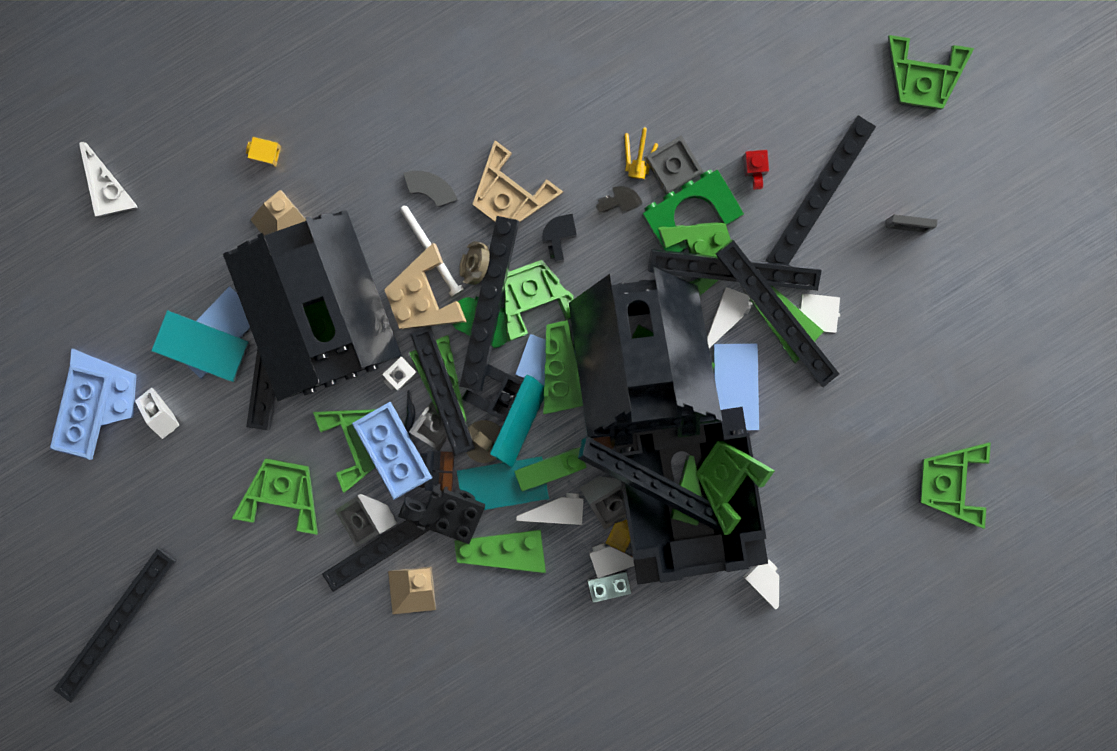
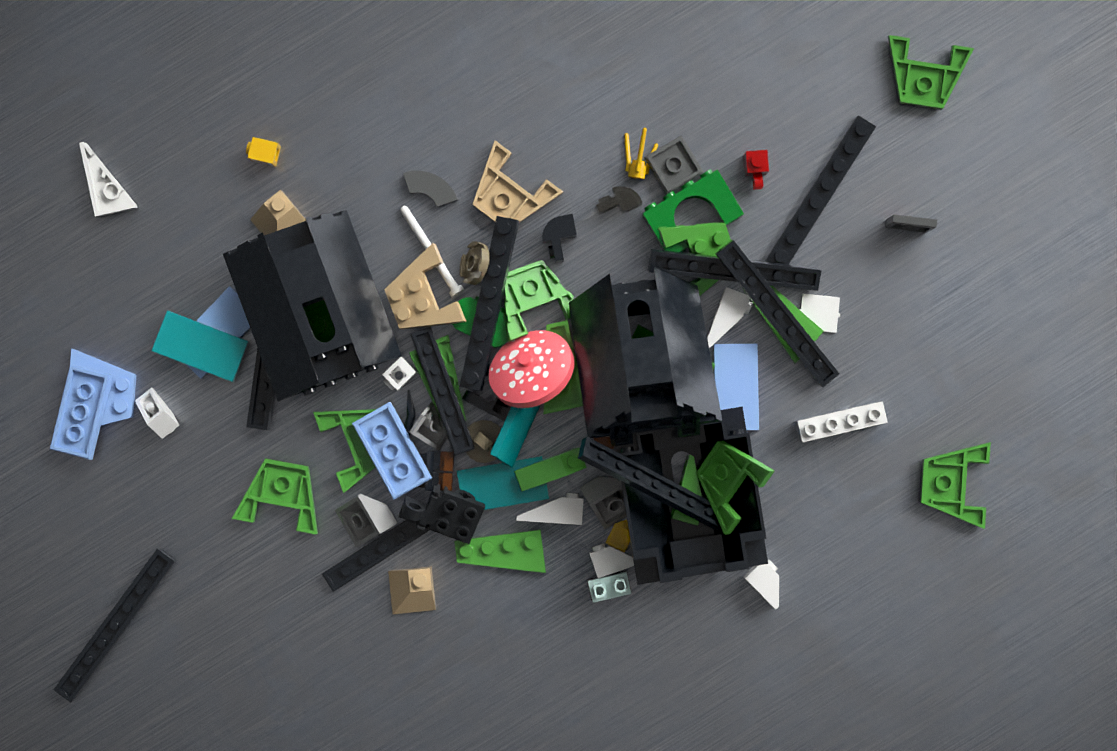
none -> coral dish [489,330,574,408]
none -> white brick [794,401,888,443]

